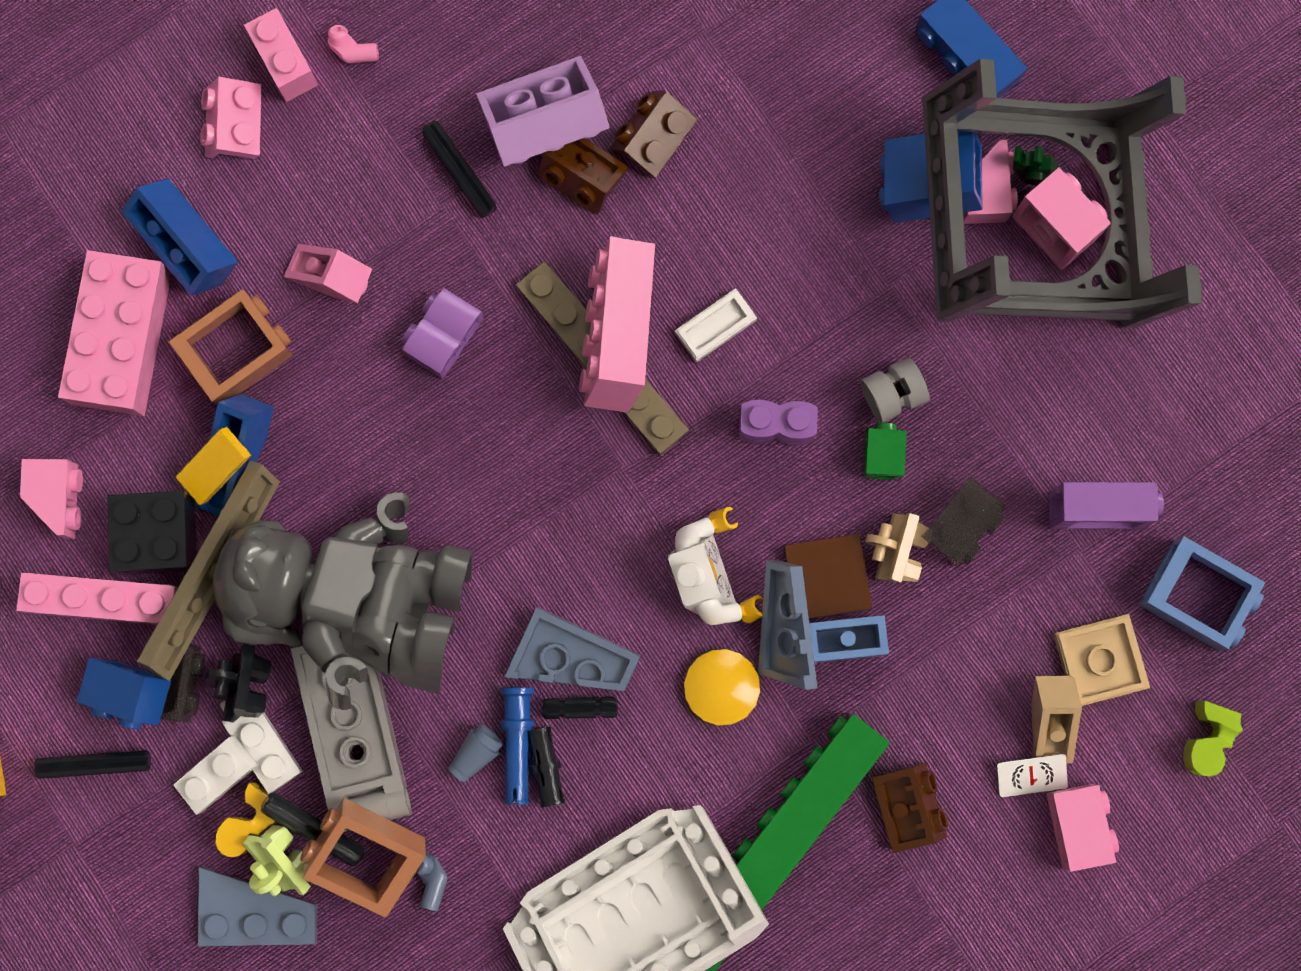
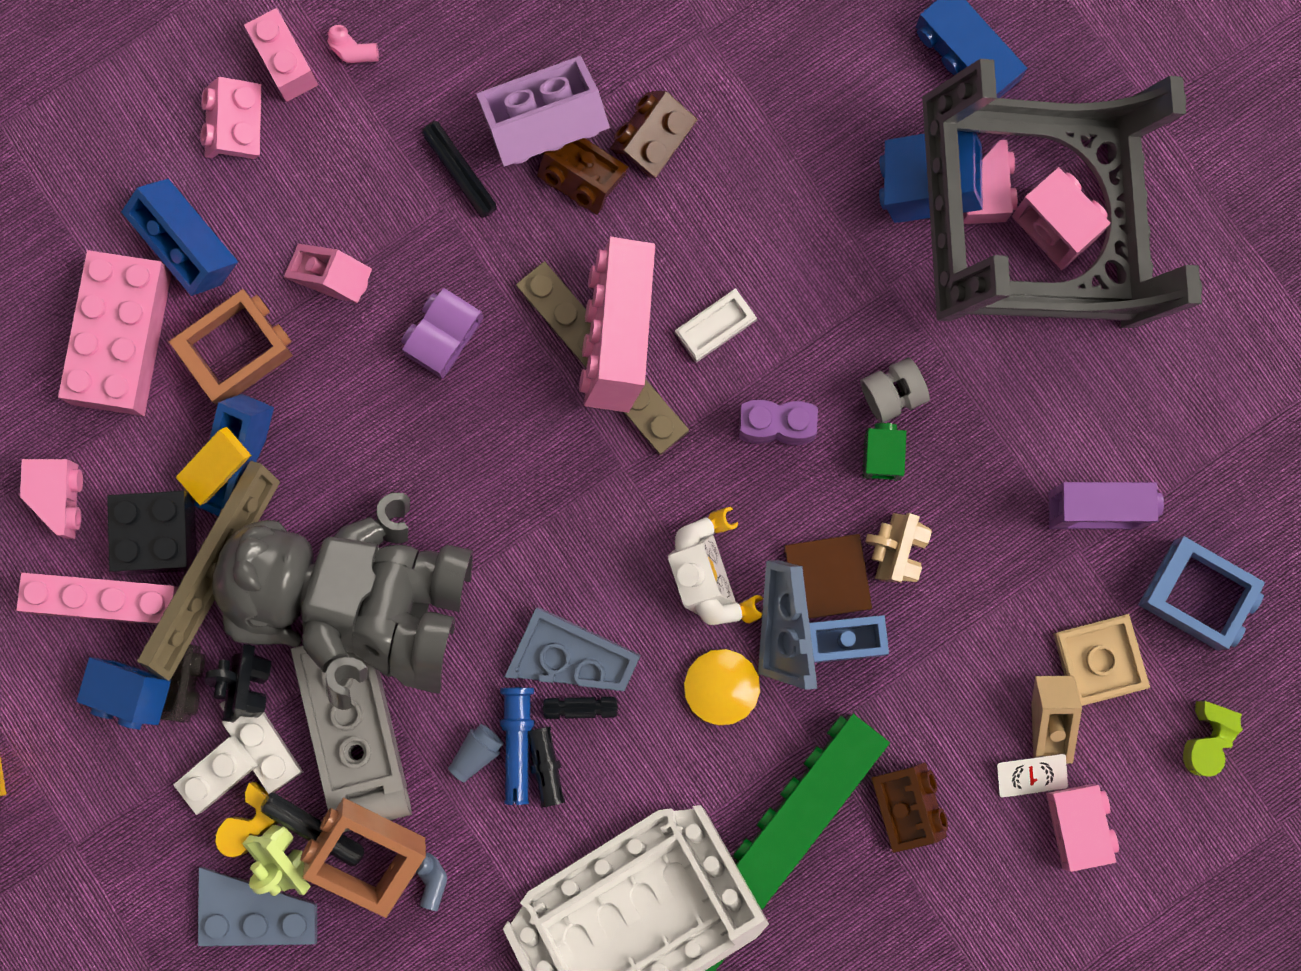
black axle [34,750,151,779] -> none
clear smoke bracket [921,476,1006,567] -> none
dark green plate [1013,146,1060,186] -> none

